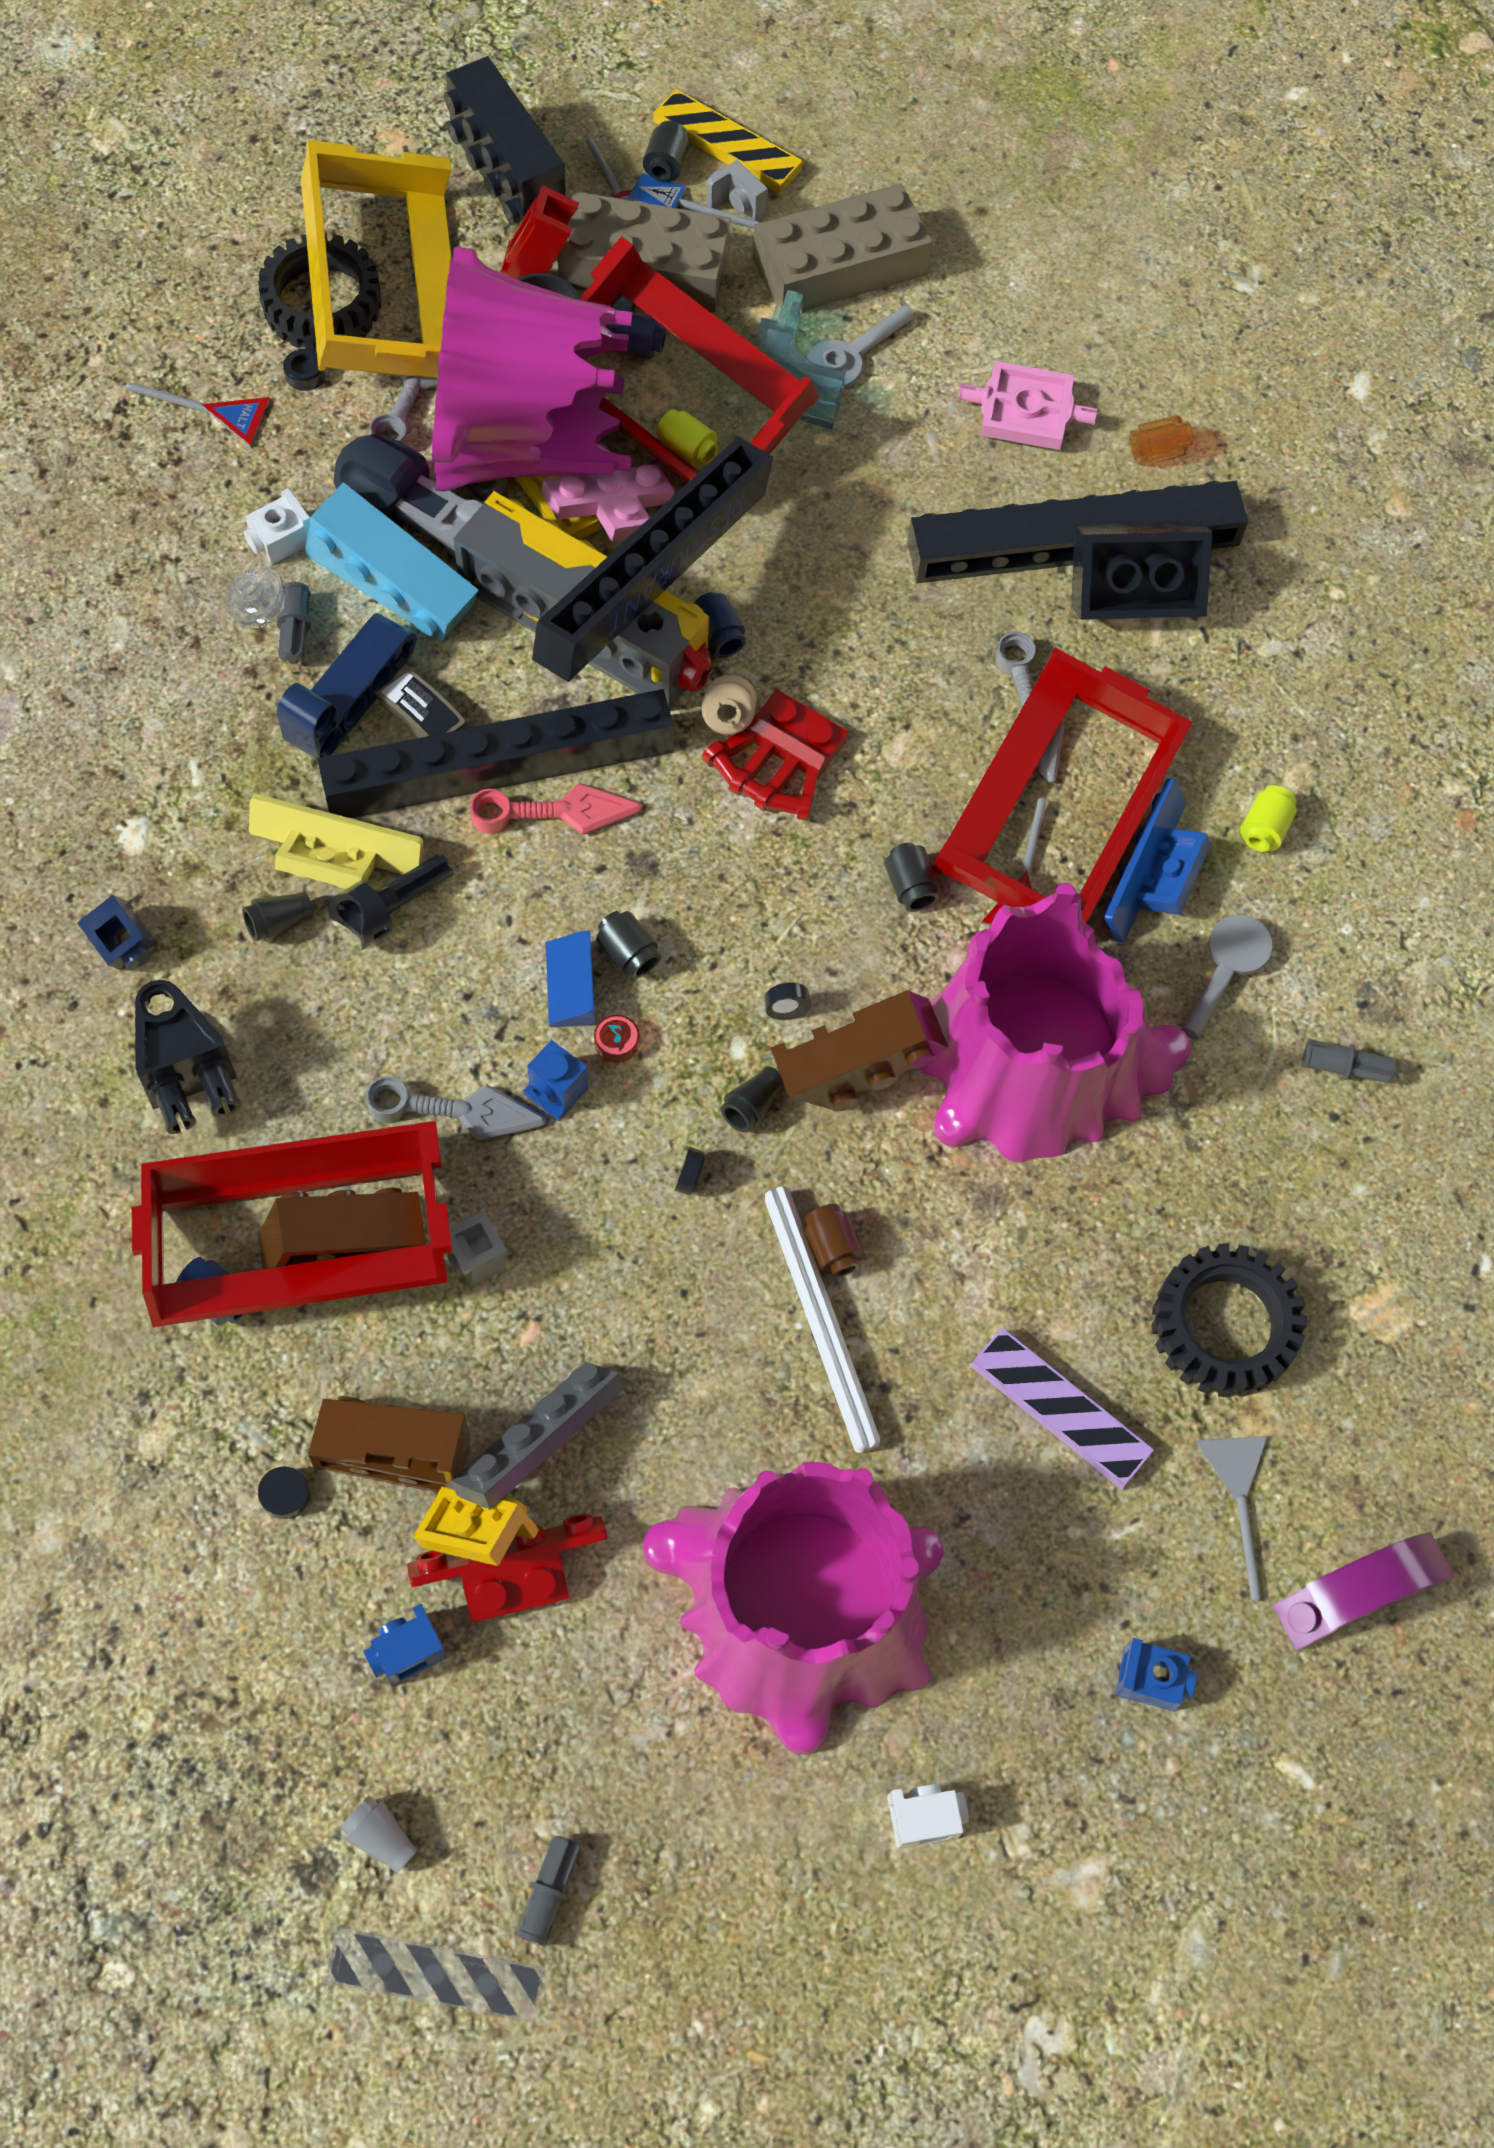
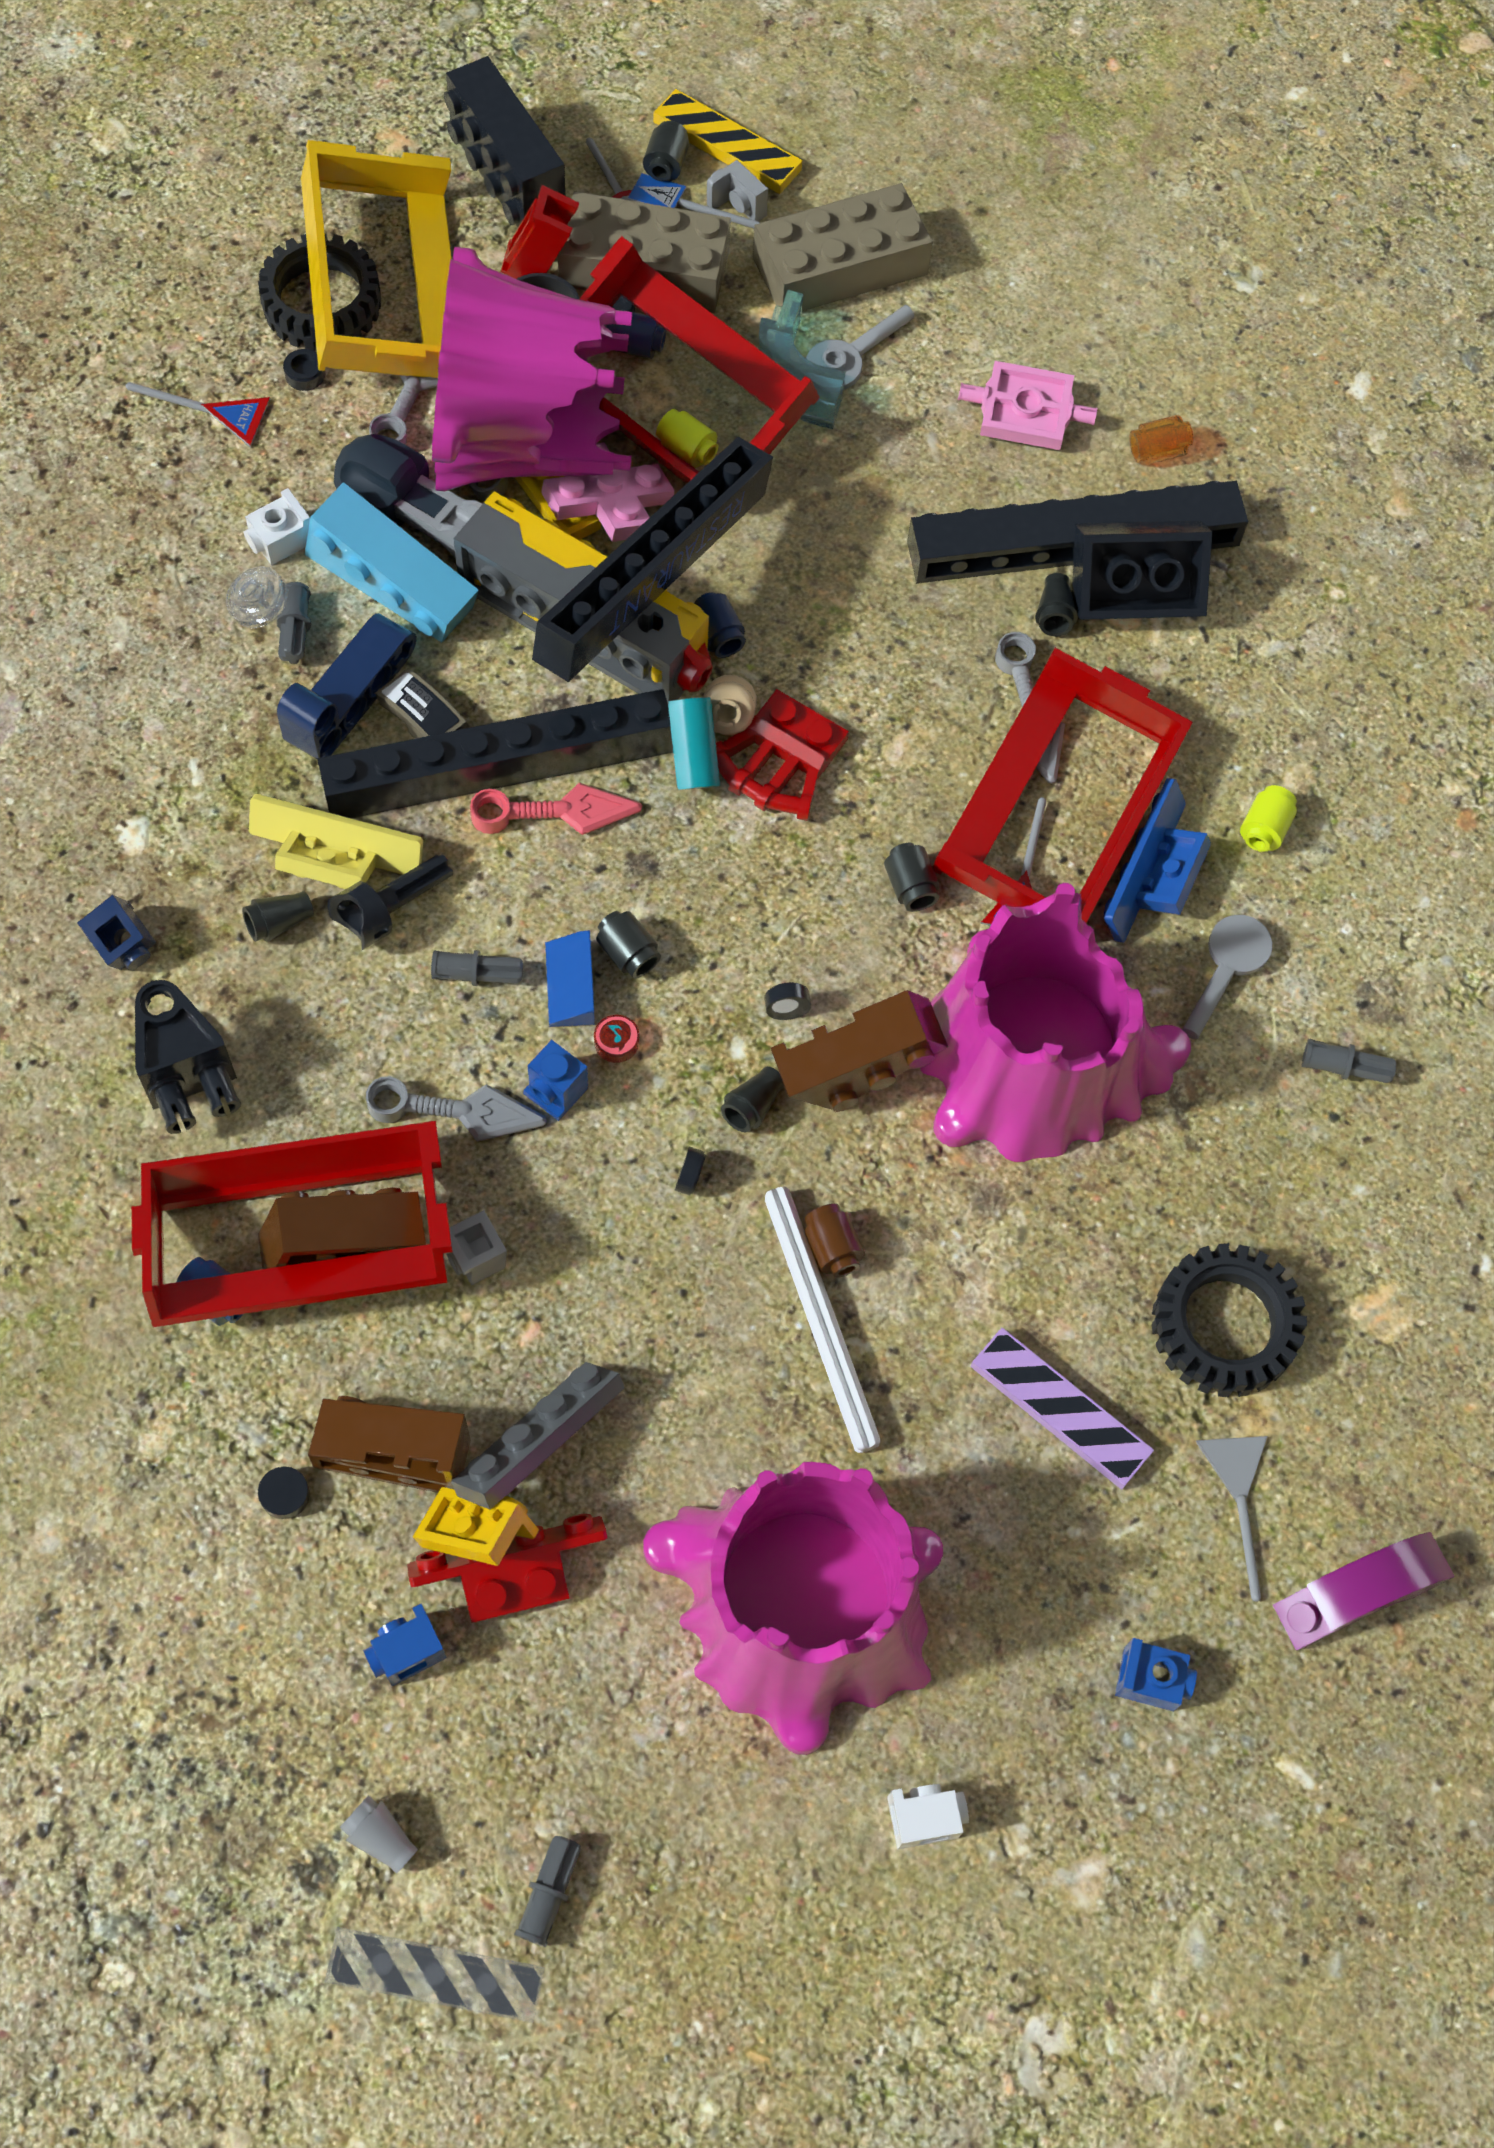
none -> dark grey axle [431,950,523,986]
none -> teal brick [668,697,720,790]
none -> pearl dark grey cone [1035,573,1078,637]

